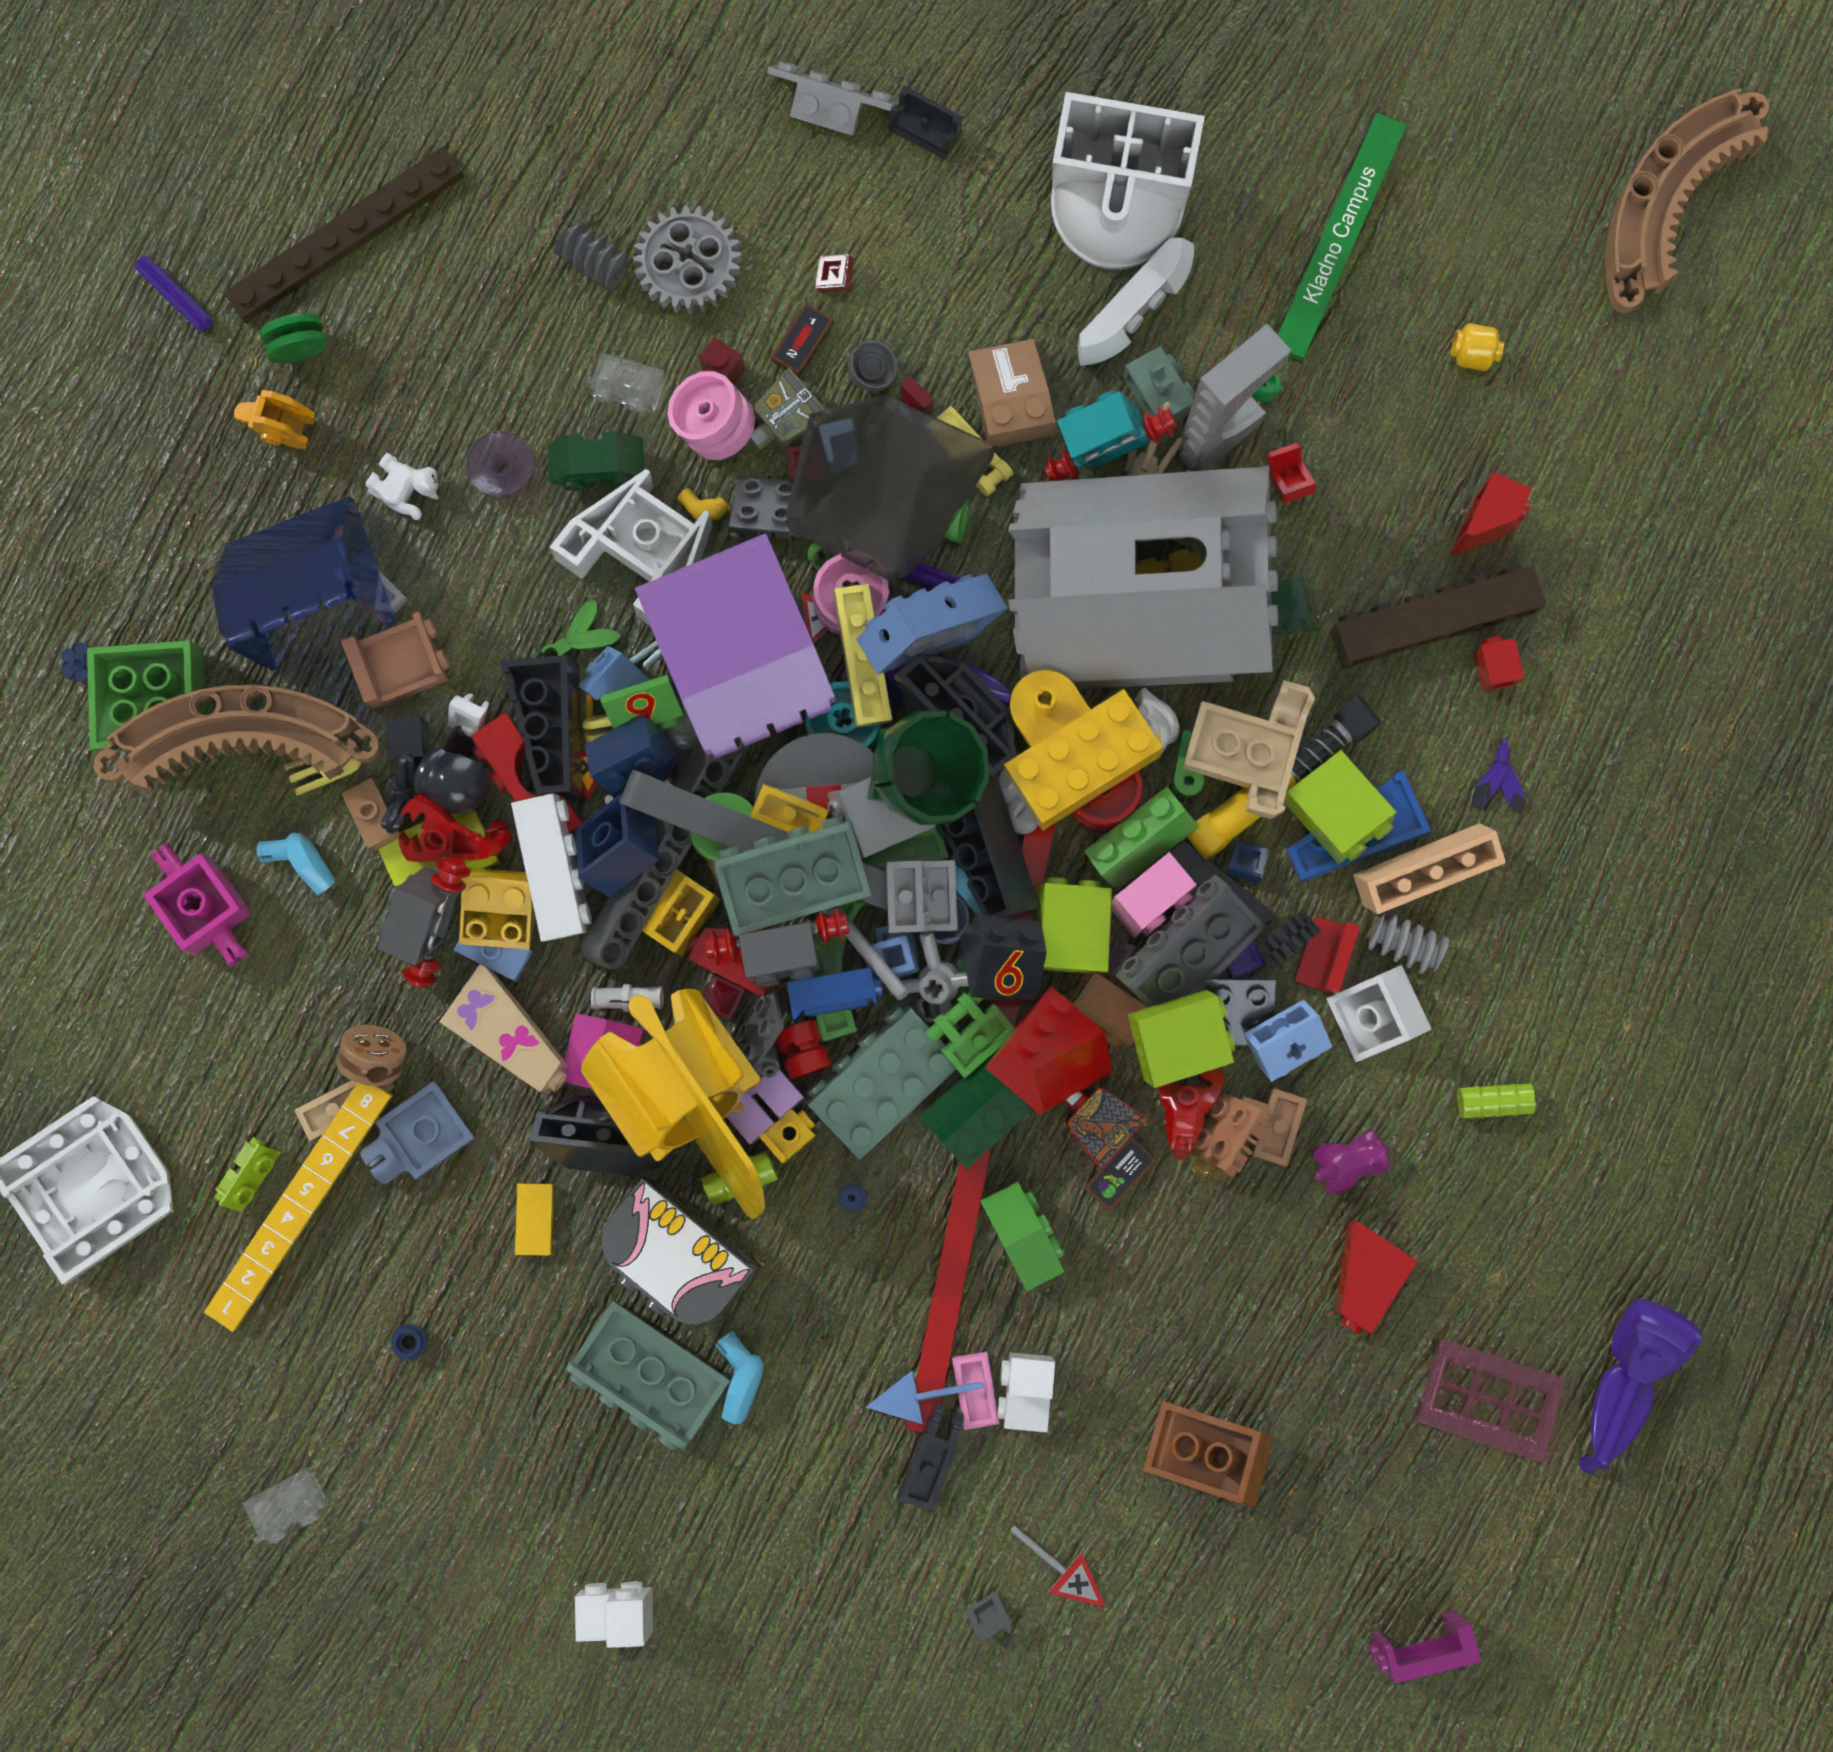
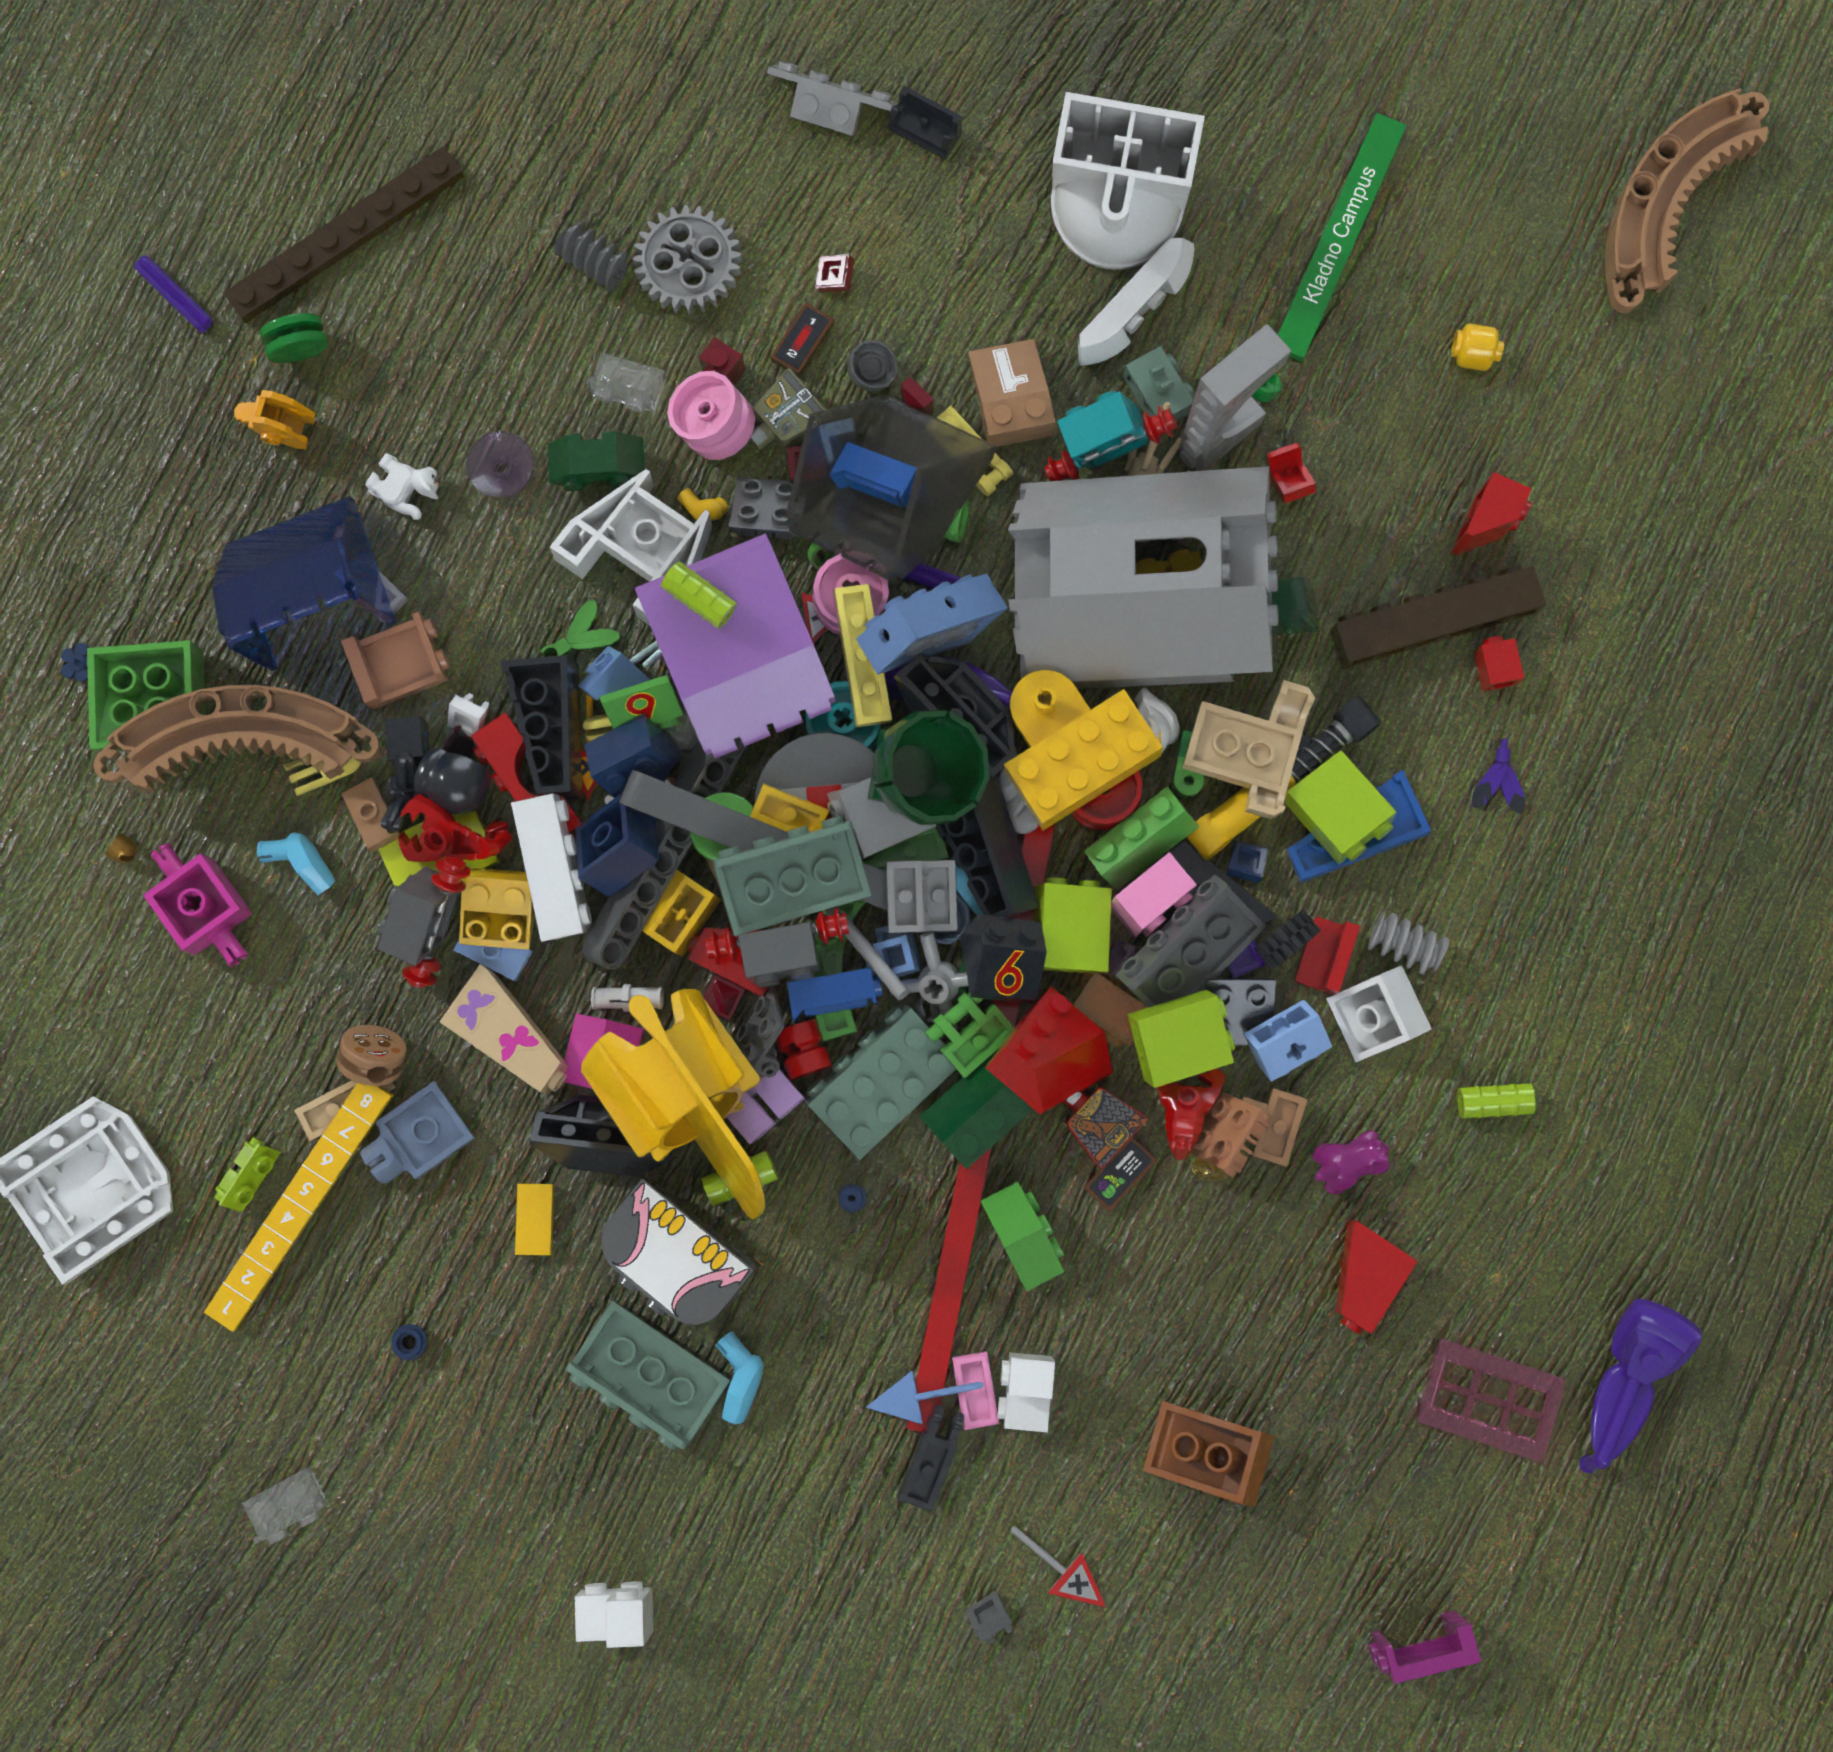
yellow brick [759,1109,816,1164] -> none
light nougat brick [1353,823,1506,914] -> none
none -> pearl gold hinge [106,833,137,864]
none -> lime axle [660,561,737,630]
none -> blue window [829,442,926,513]

